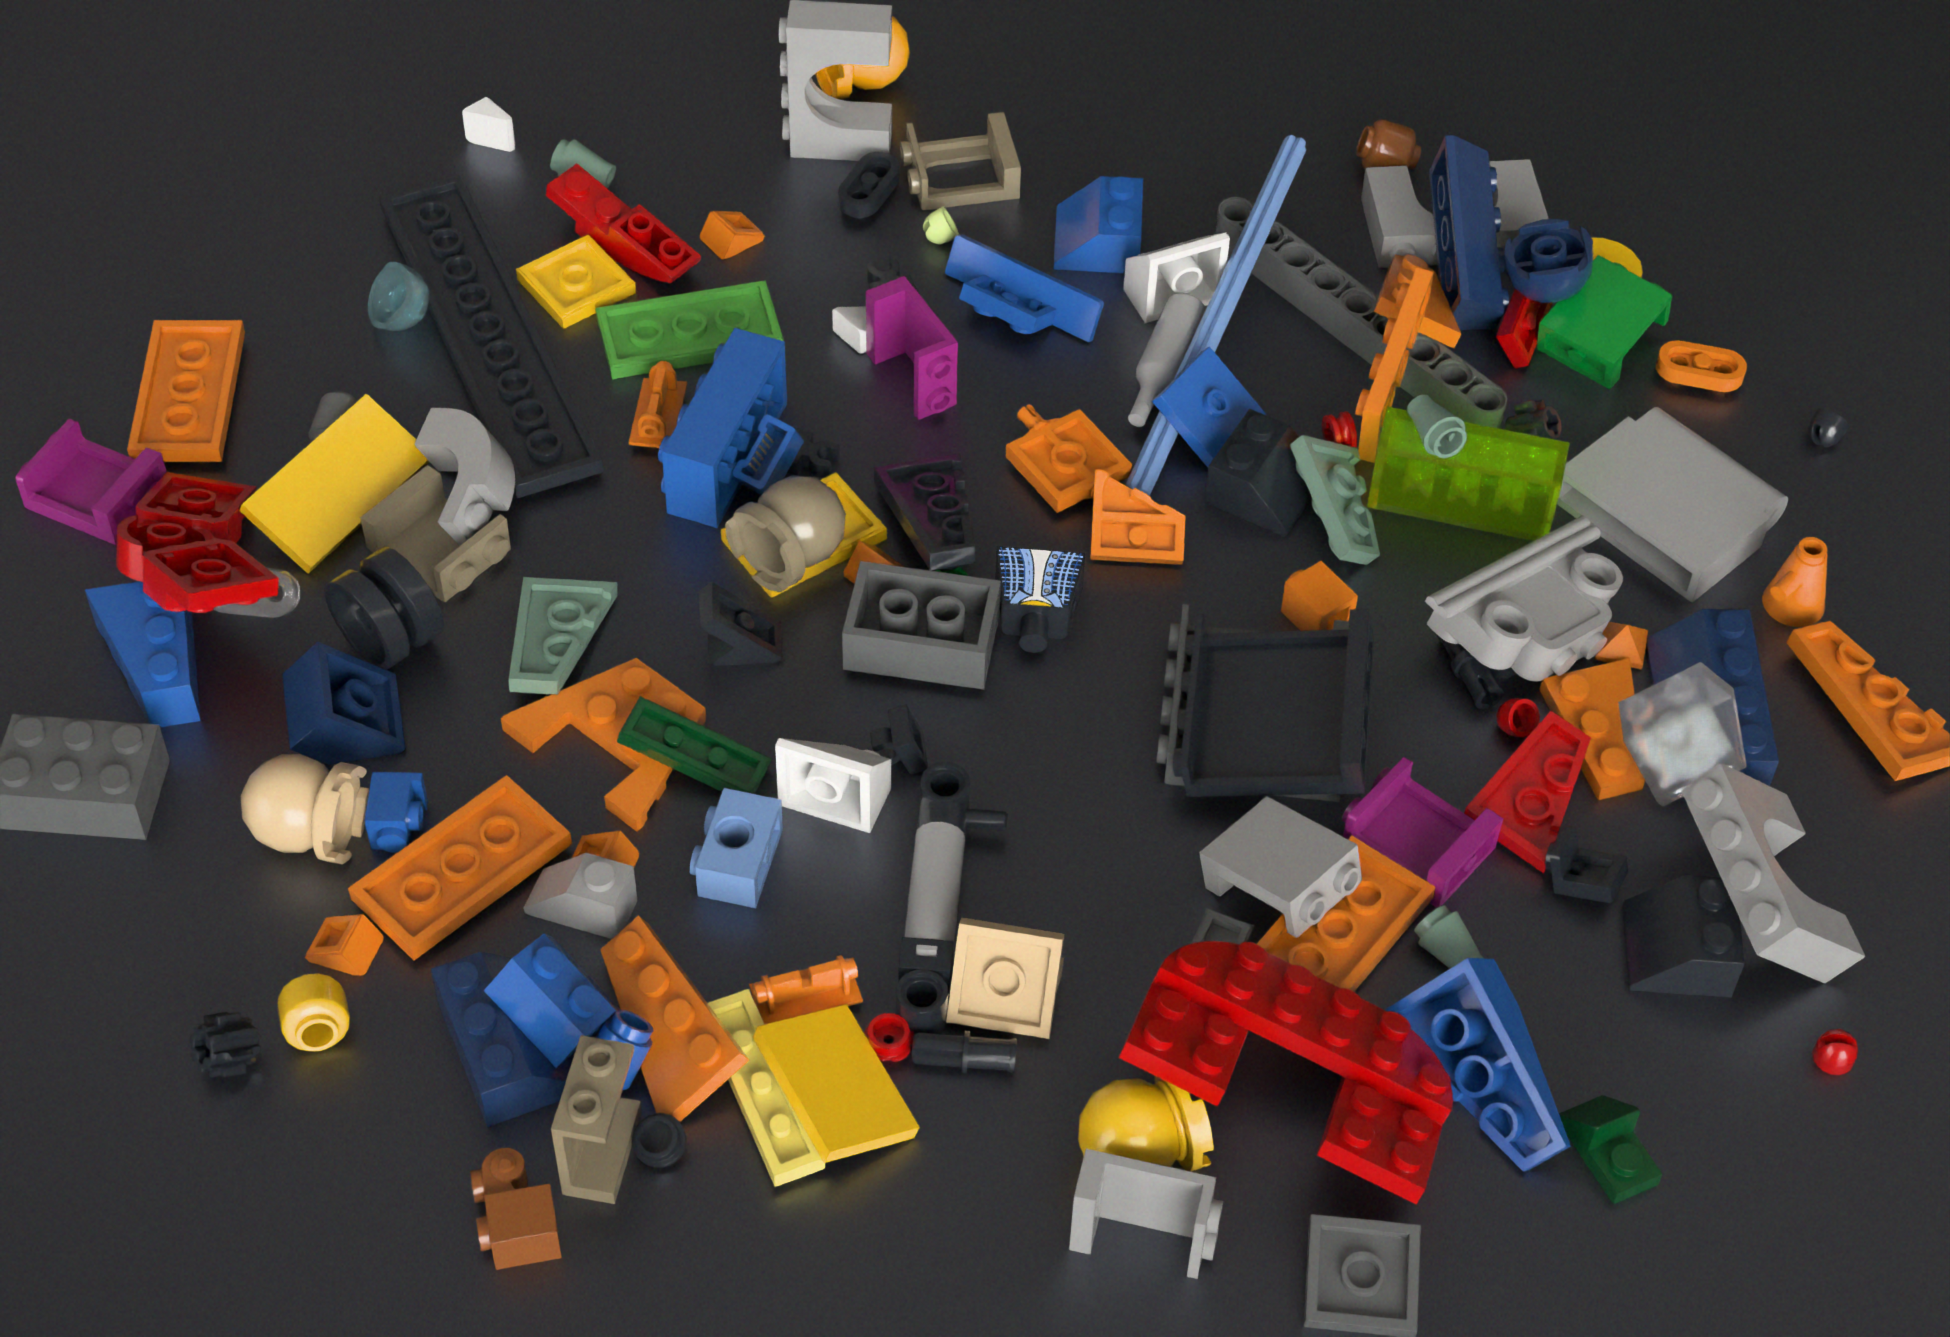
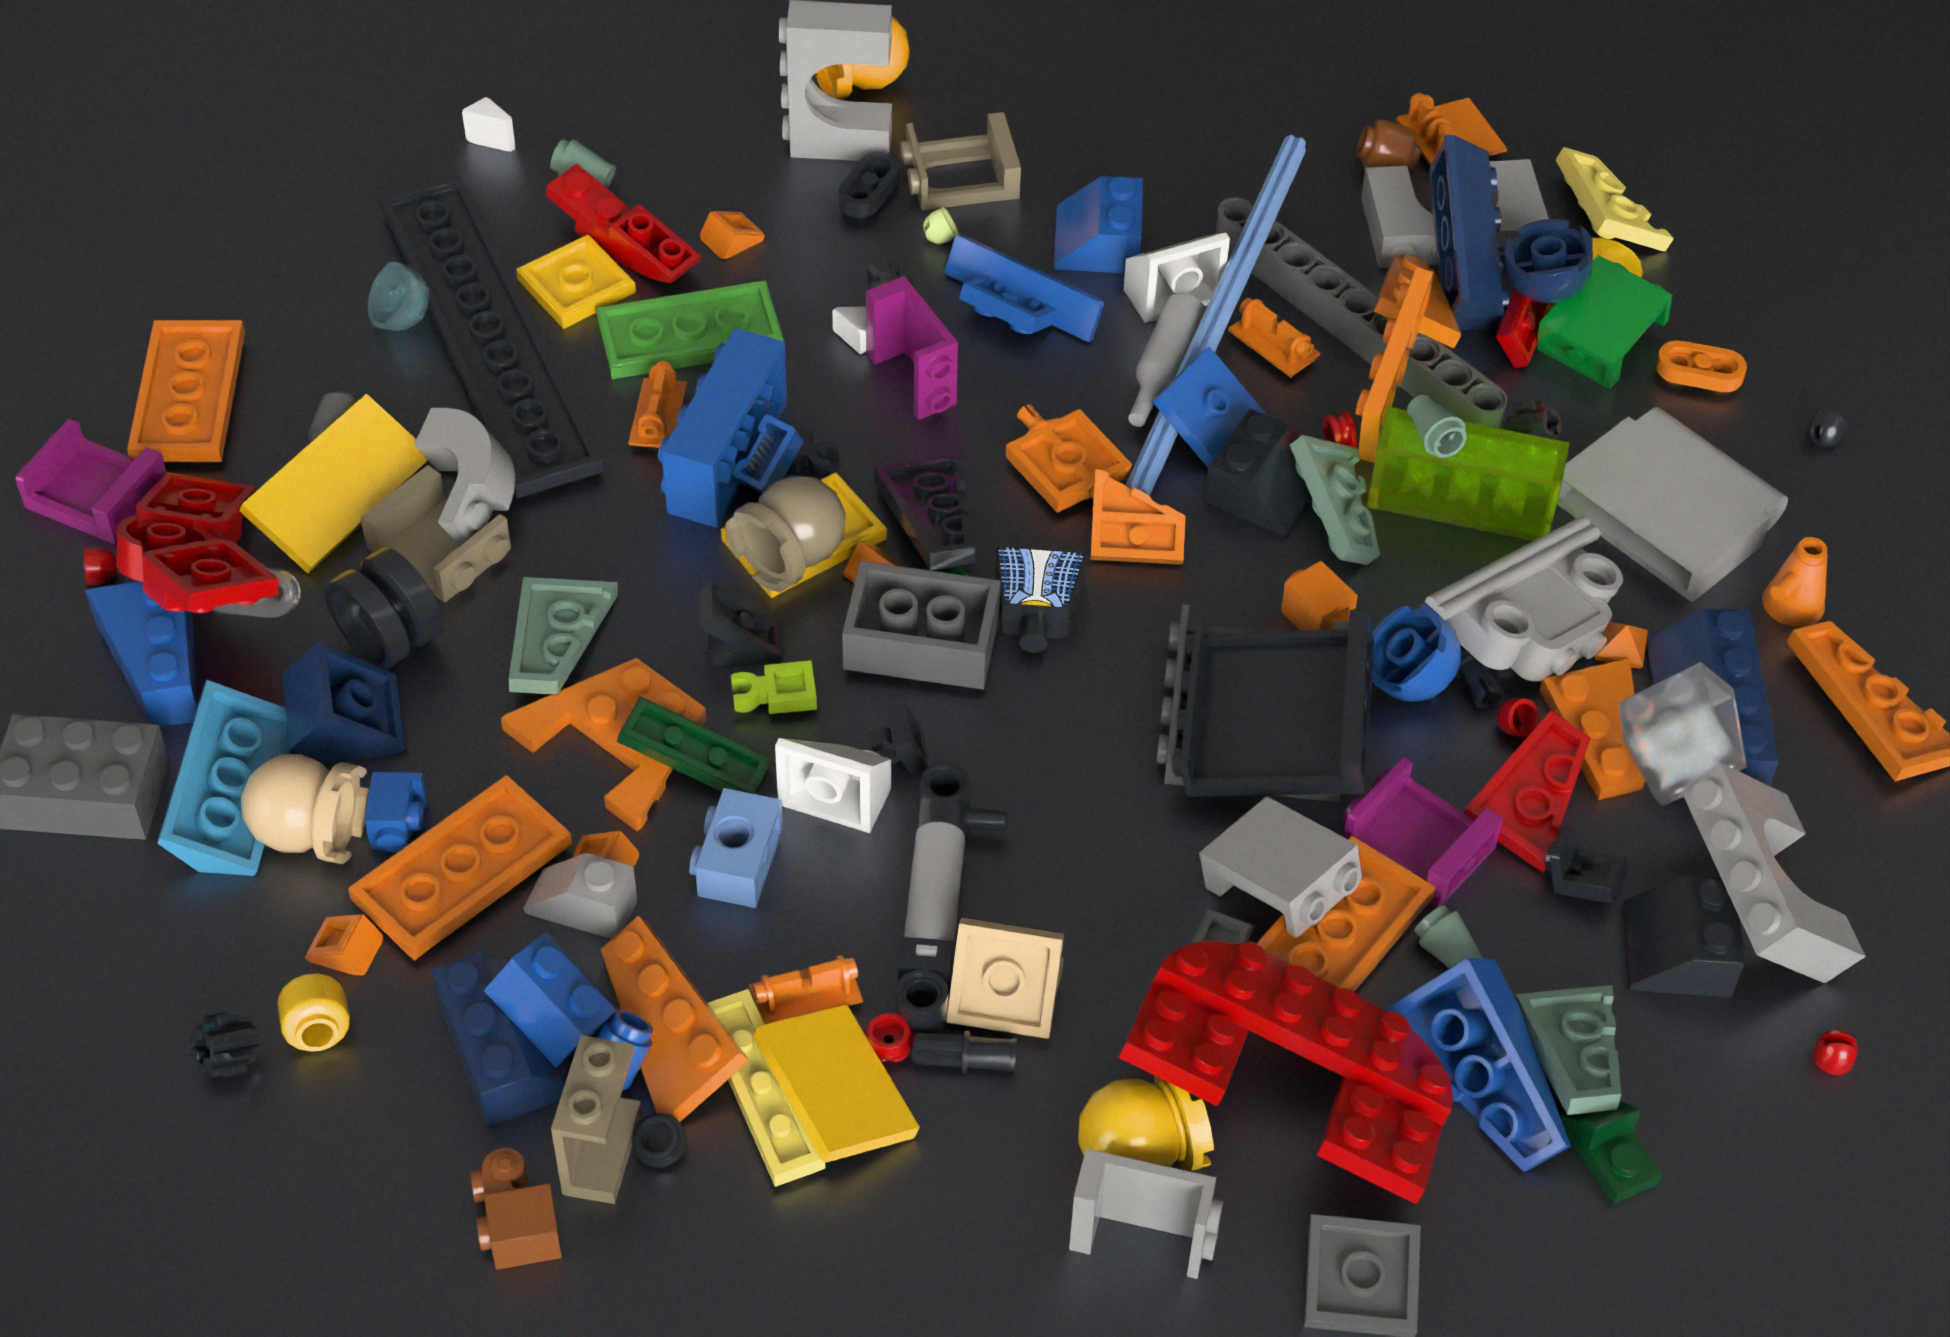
none -> red hinge [83,547,118,586]
none -> dark azure slope [157,680,290,876]
none -> lime plate [731,660,817,714]
none -> orange hinge [1228,298,1321,378]
none -> blue cylinder [1372,604,1461,702]
none -> orange hinge [1396,93,1507,167]
none -> sand green wing [1515,985,1621,1115]
none -> light yellow wing [1555,147,1674,252]

